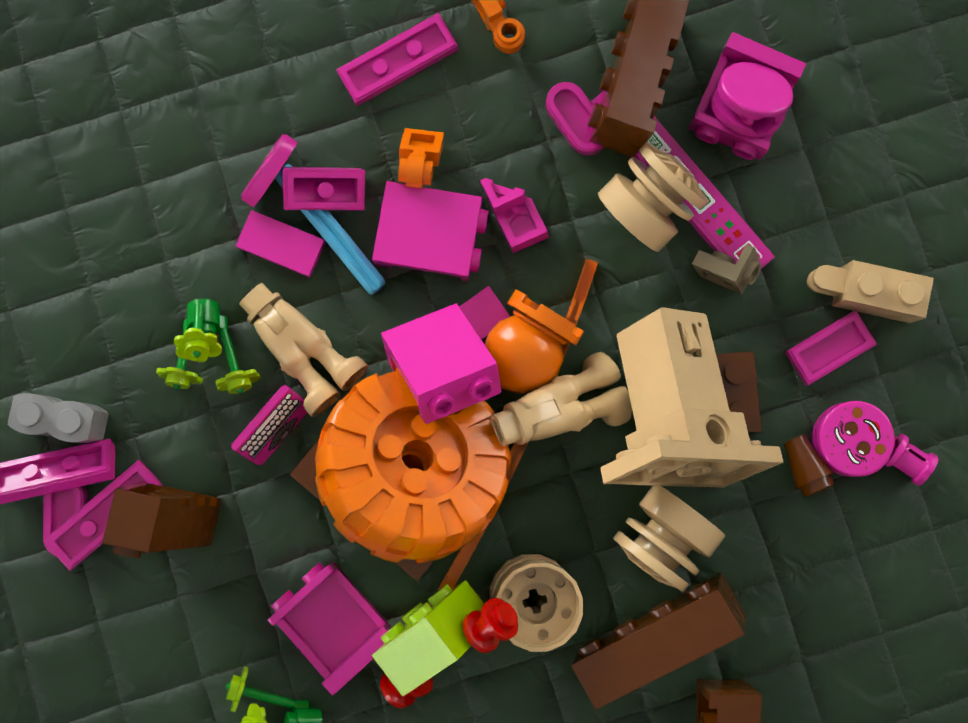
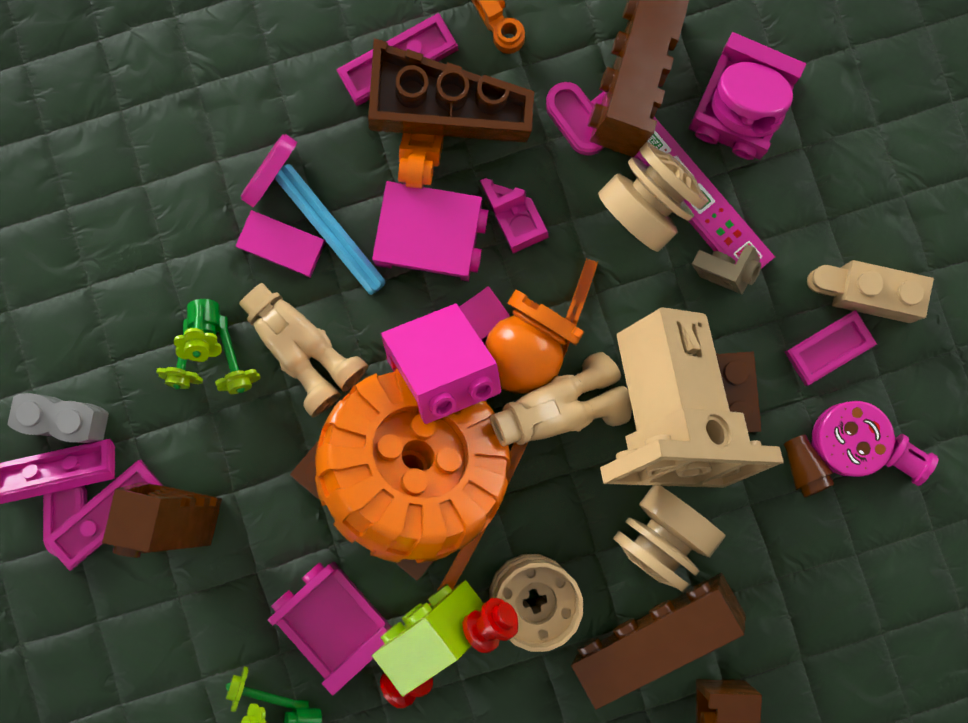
slope [231,385,307,465] -> none
dark pink slope [281,167,365,210] -> none
none -> reddish brown wedge [368,38,534,143]

